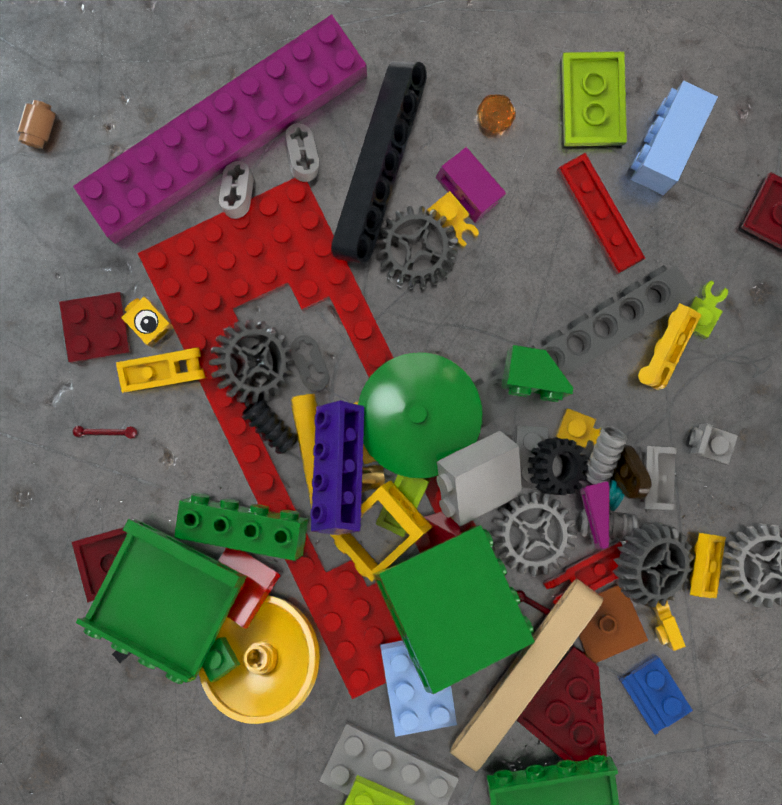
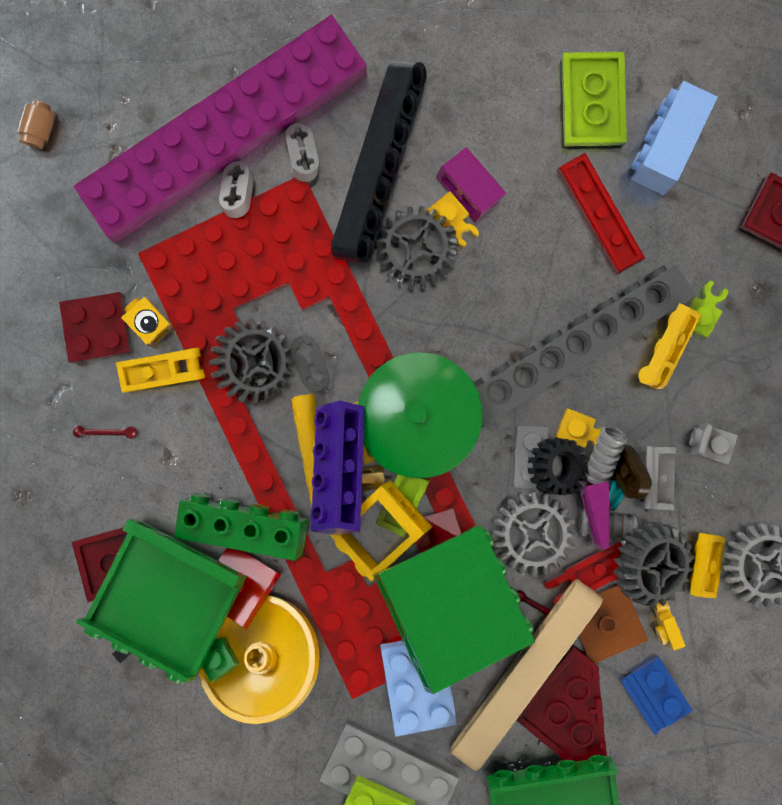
black piece [241,398,297,454] -> none
light grey brick [436,431,522,526] -> none
clear orange plate [477,94,516,132] -> none
green slope [501,345,573,402] -> none

